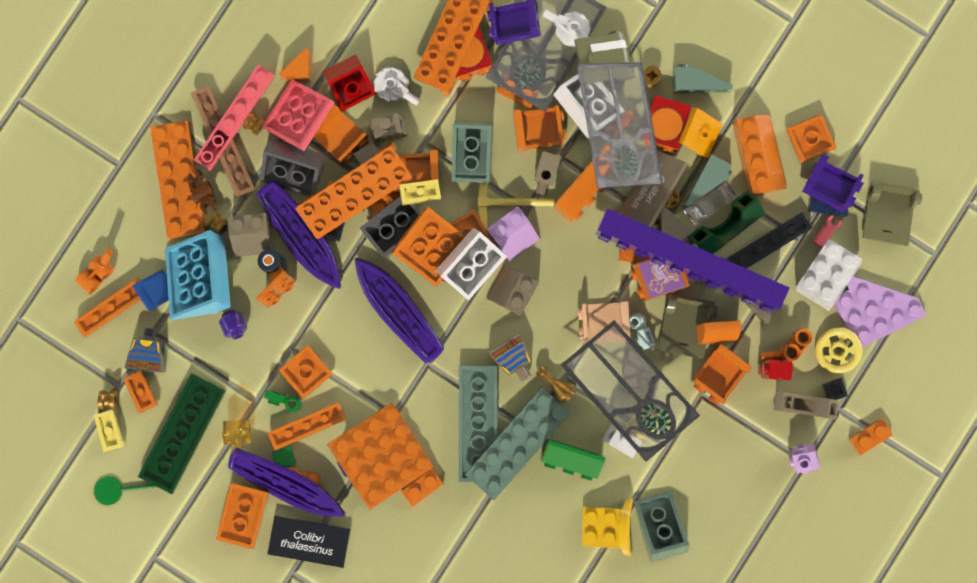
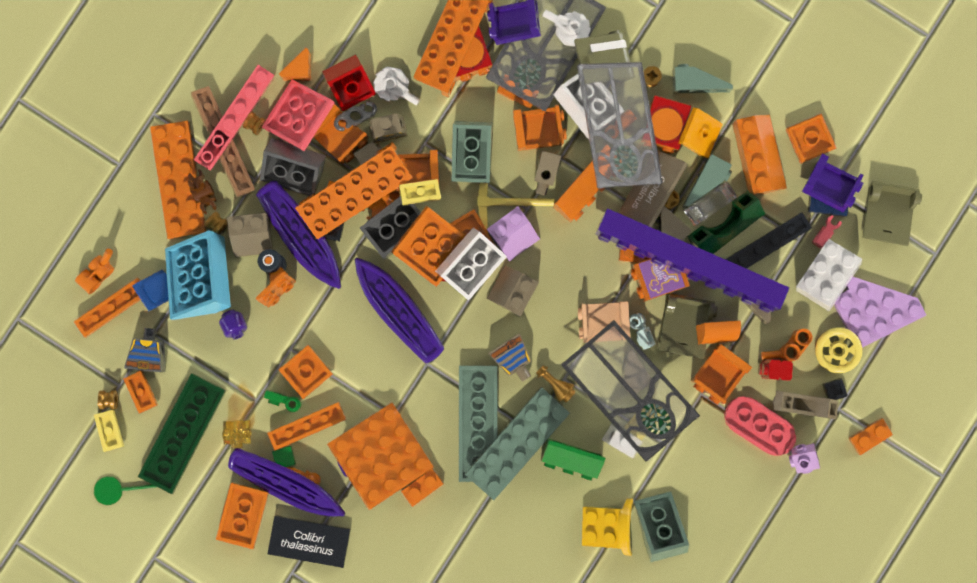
none -> dark grey piece [334,101,377,131]
none -> coral tile [724,396,796,456]

